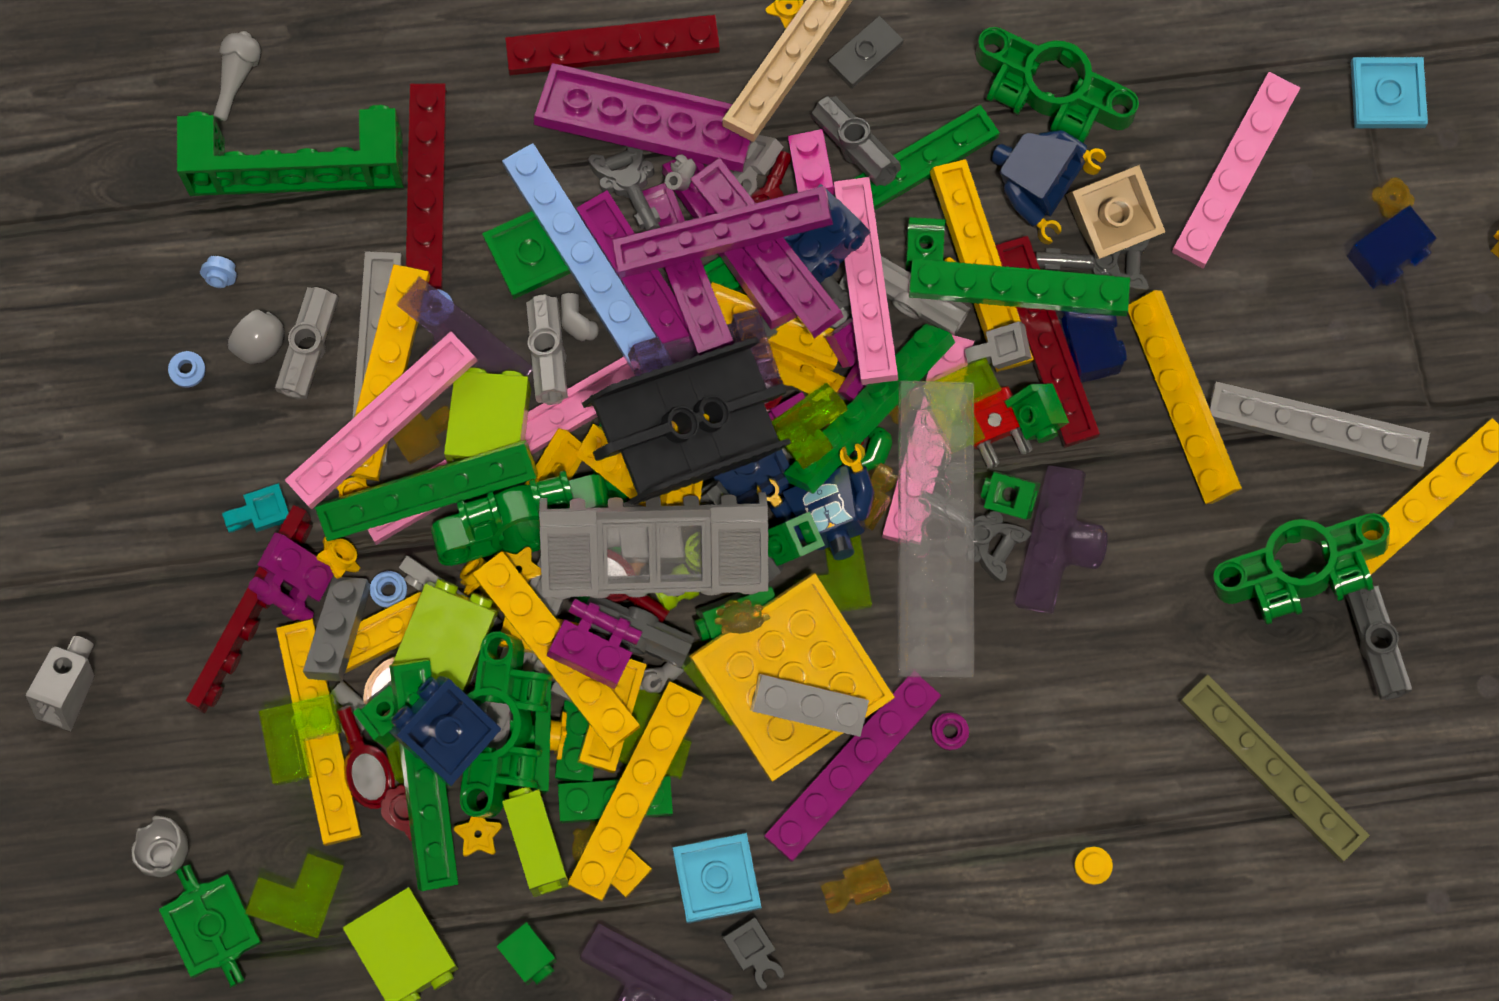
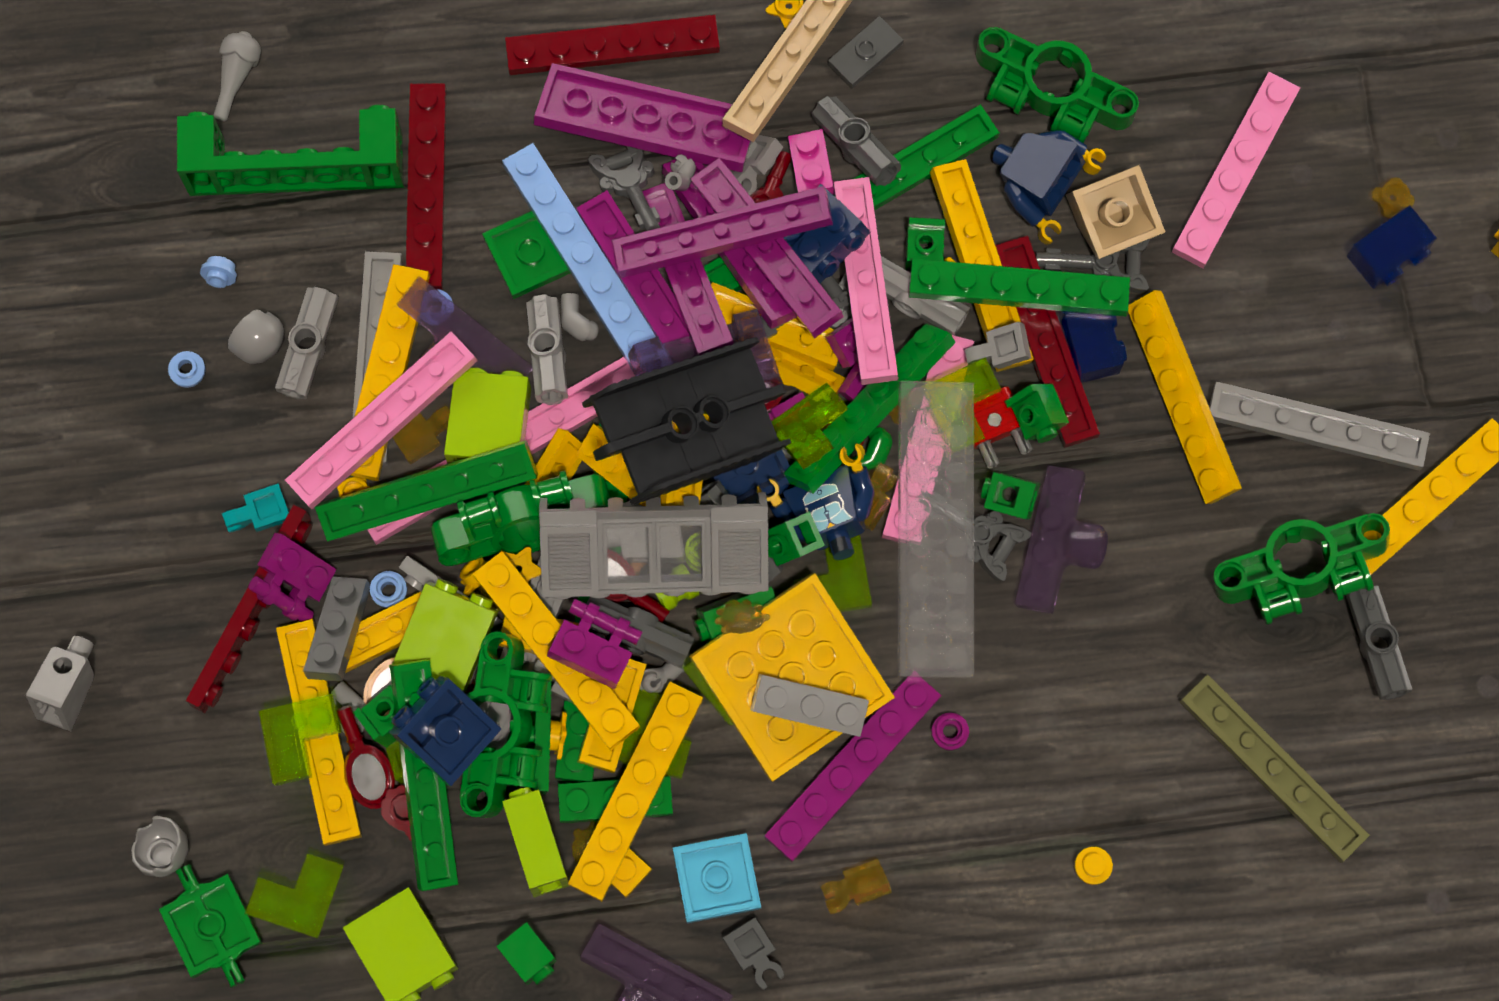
yellow plate [316,537,360,579] -> none
yellow plate [453,816,502,857] -> none
medium azure plate [1351,57,1428,128] -> none

